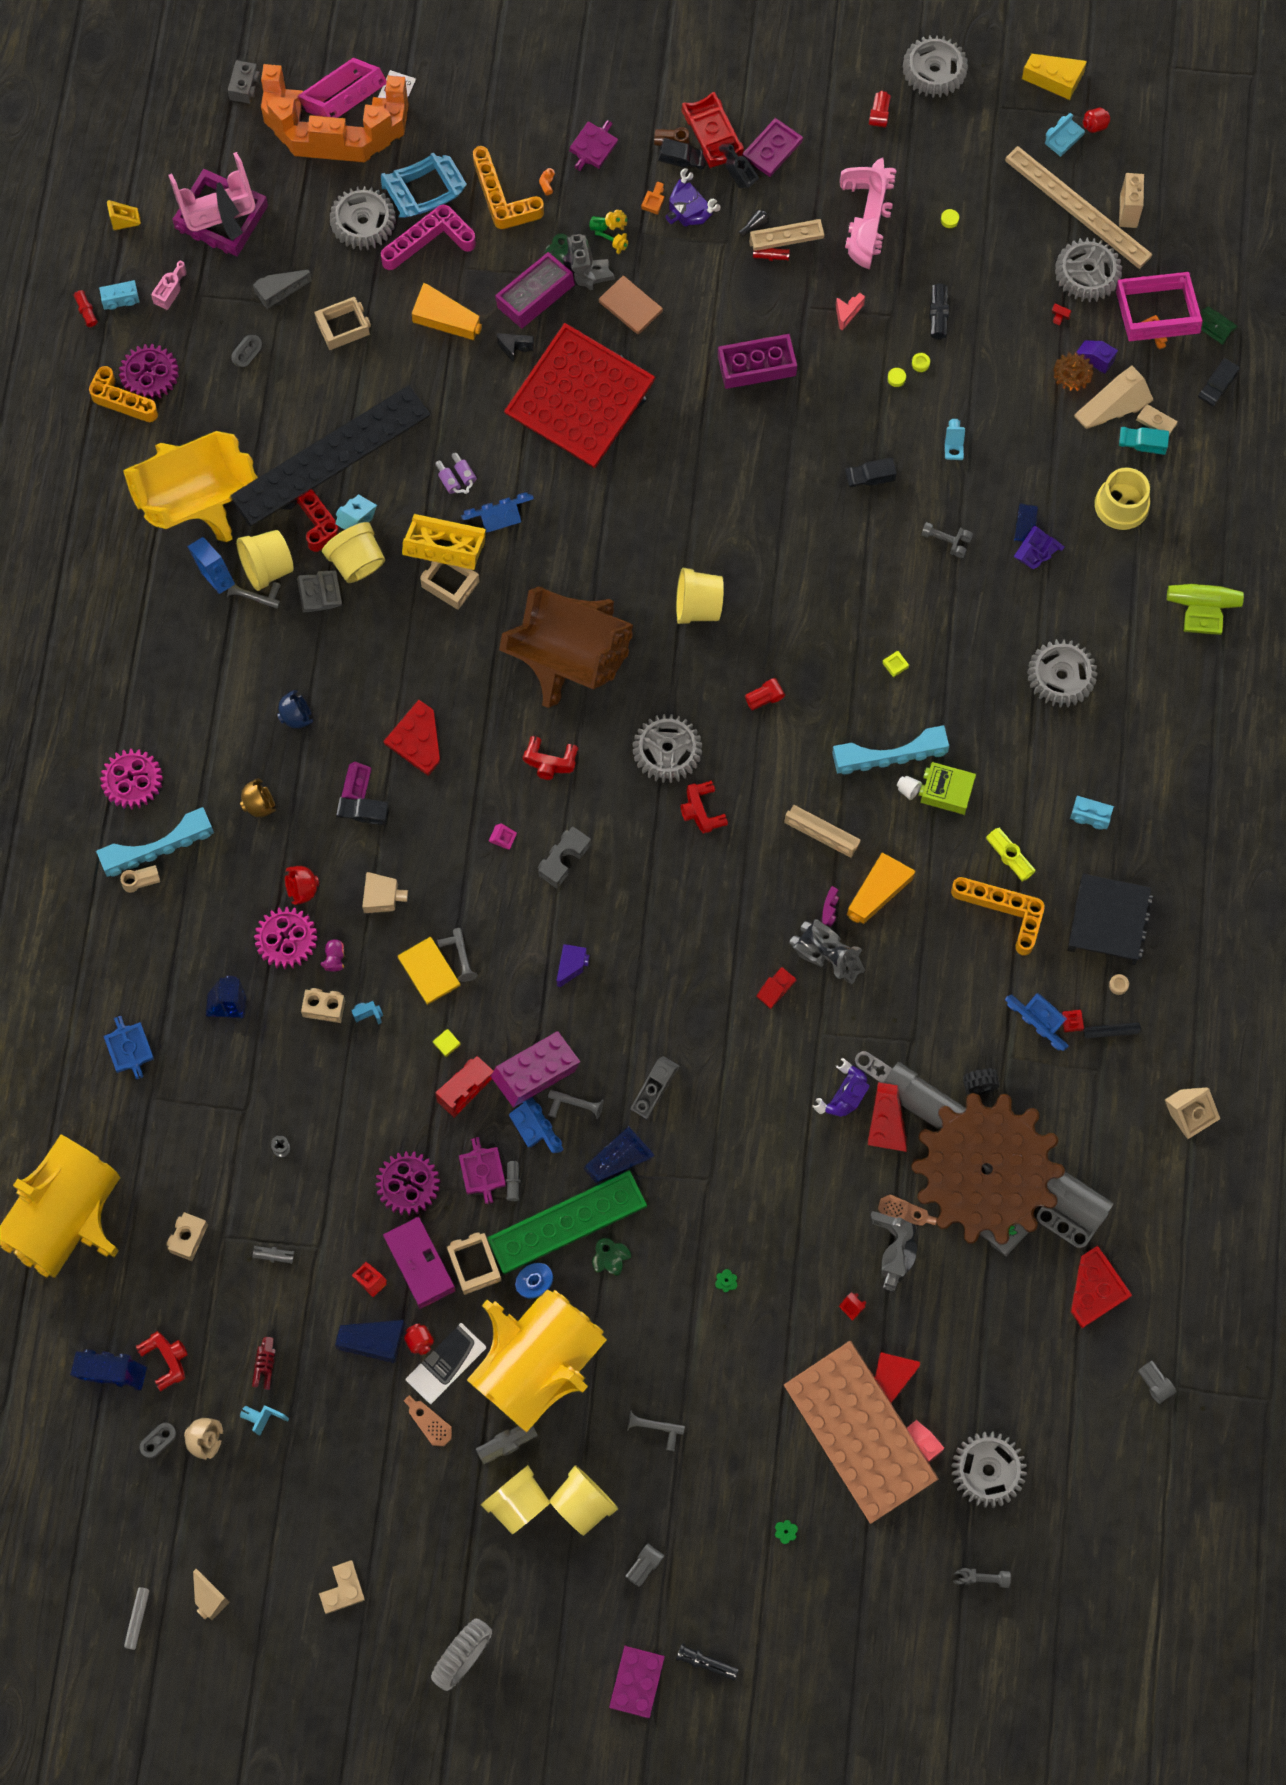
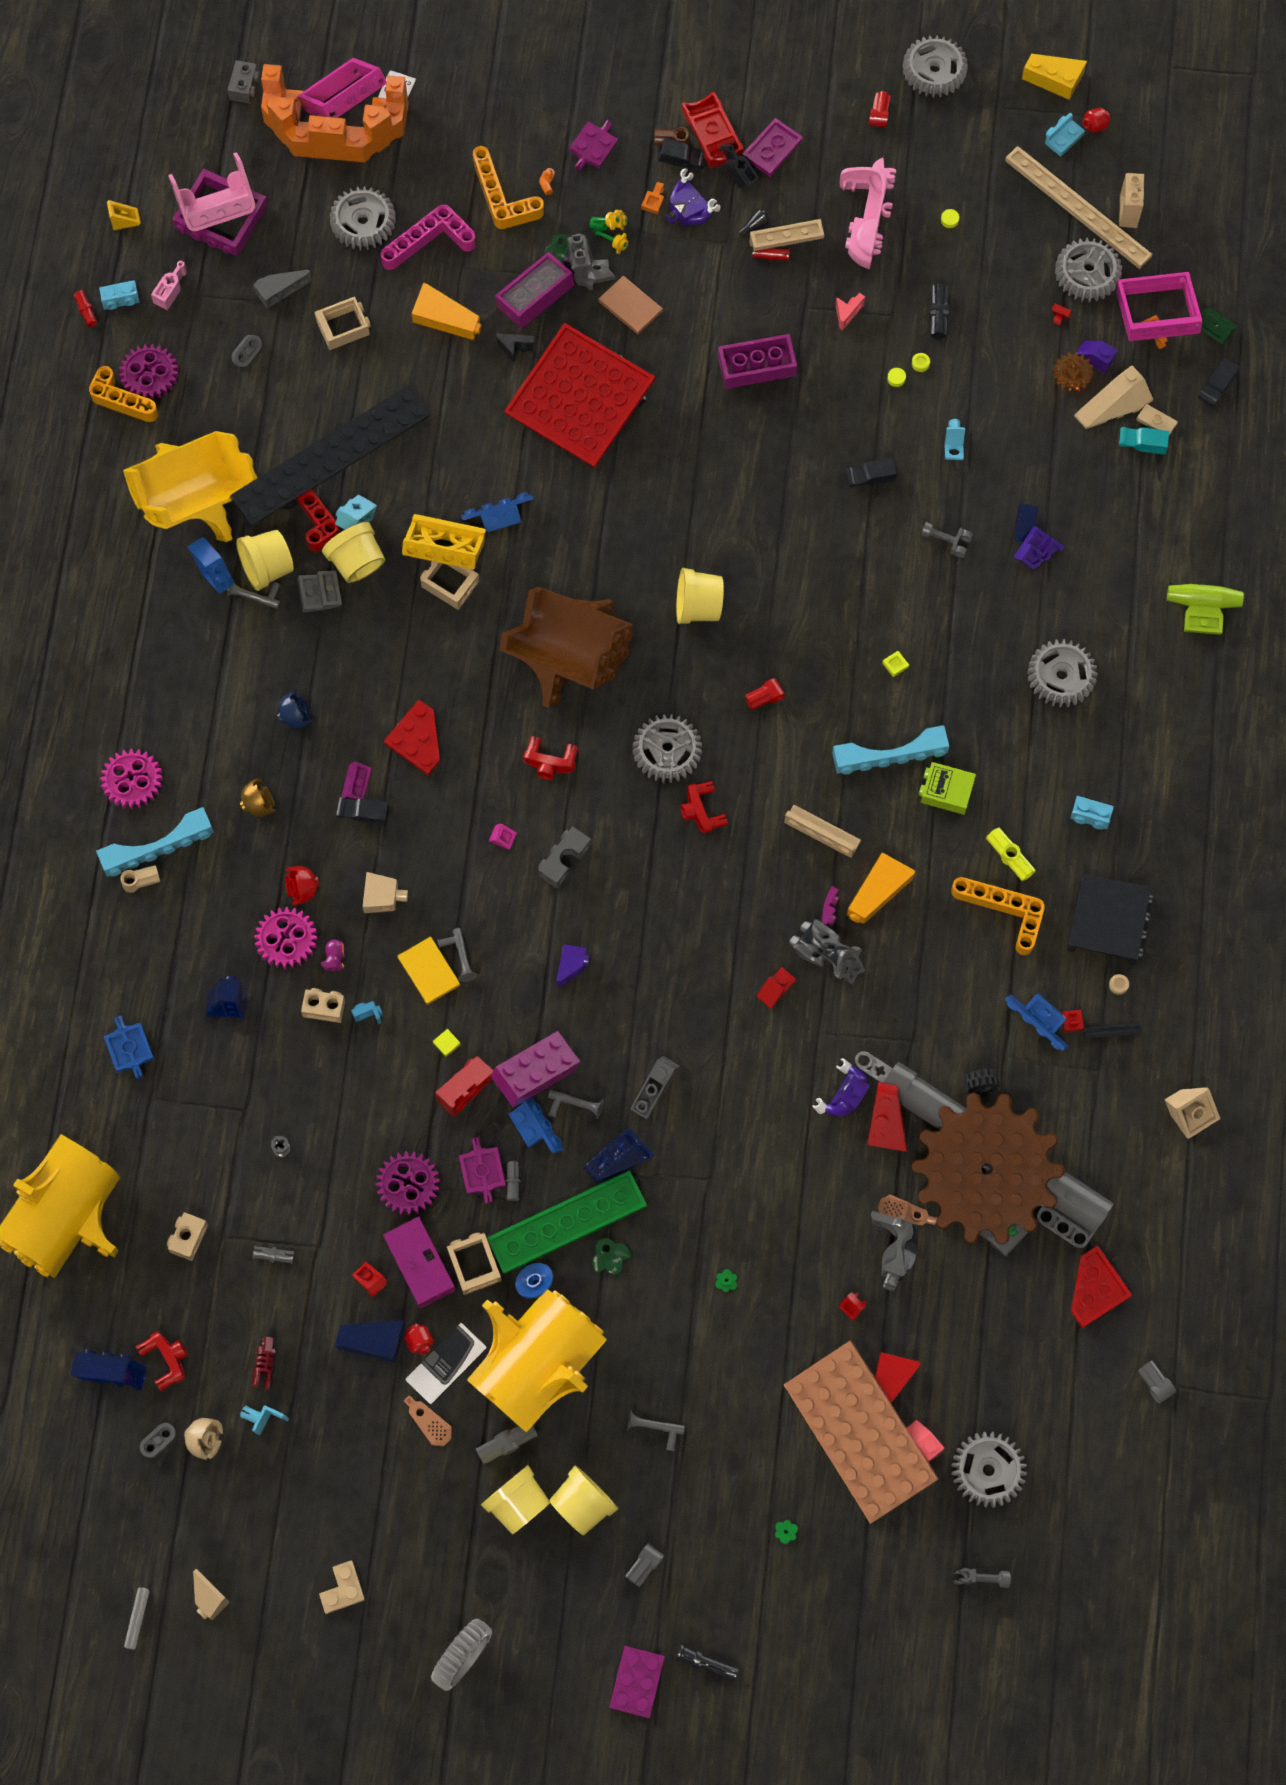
black slope [216,182,243,241] -> none
dark azure wedge [381,153,467,217] -> none
medium lavender piece [436,453,477,494] -> none
white hat [897,776,922,800] -> none
light yellow piece [1095,468,1150,530] -> none

